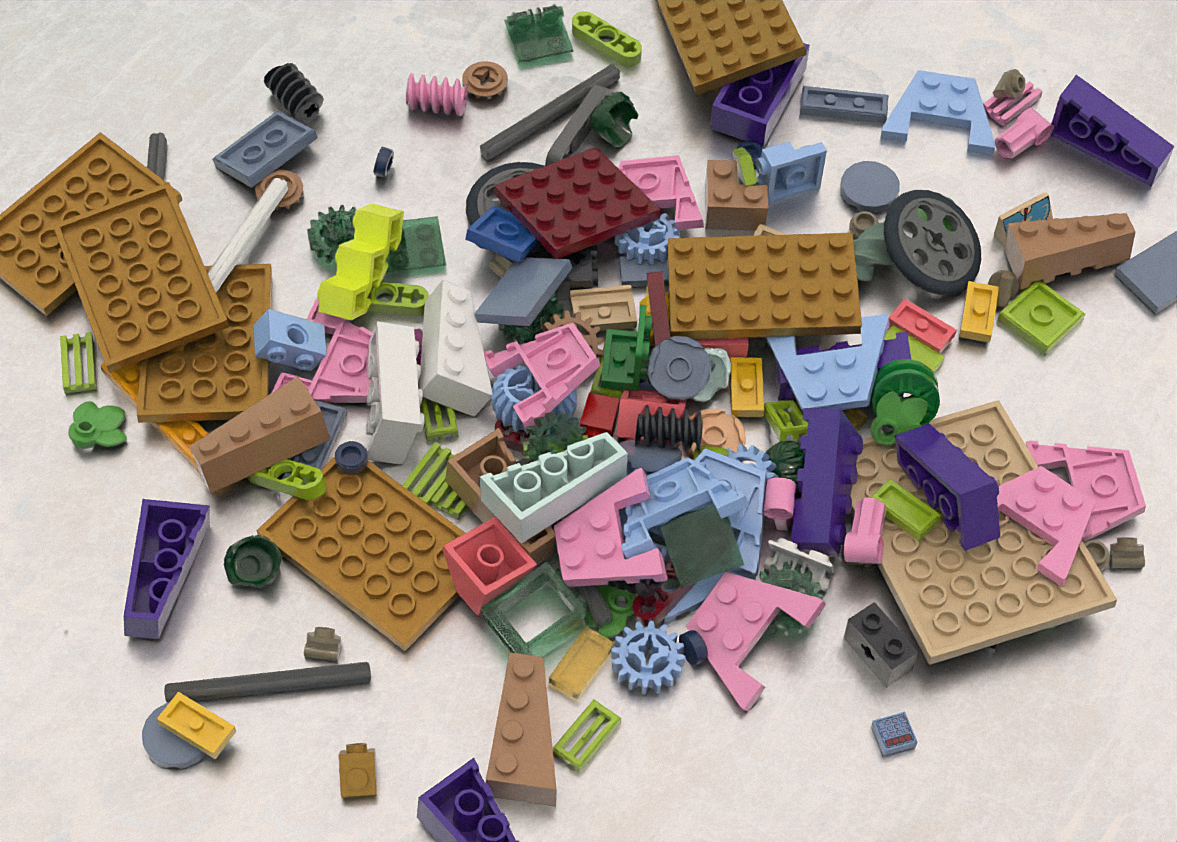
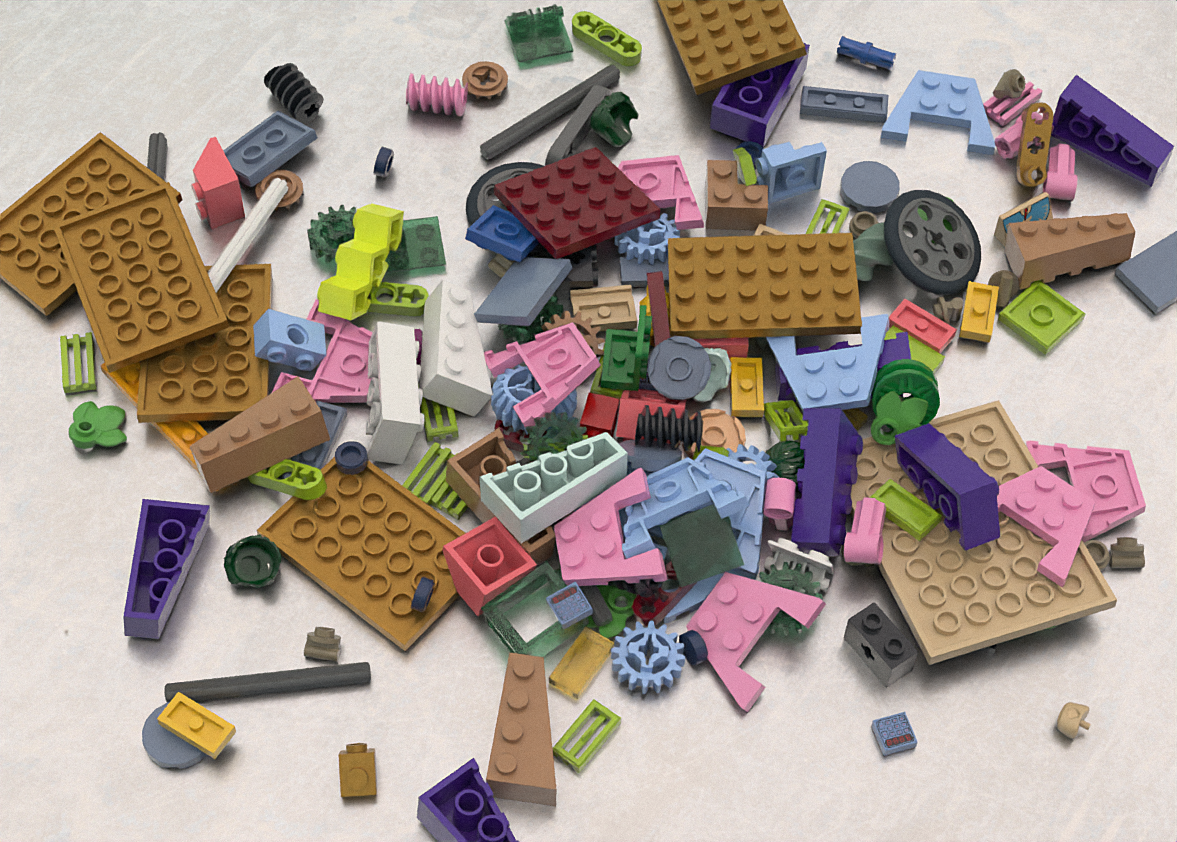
none -> coral slope [191,137,245,229]
none -> dark blue tile [411,577,435,612]
none -> tile [546,582,593,630]
none -> lime tile [805,199,850,234]
none -> blue pin [837,36,896,71]
none -> dark tan plate [932,296,964,325]
none -> pearl gold beam [1016,102,1053,187]
none -> bright pink piece [1043,144,1077,201]
none -> tan piece [1057,702,1091,739]

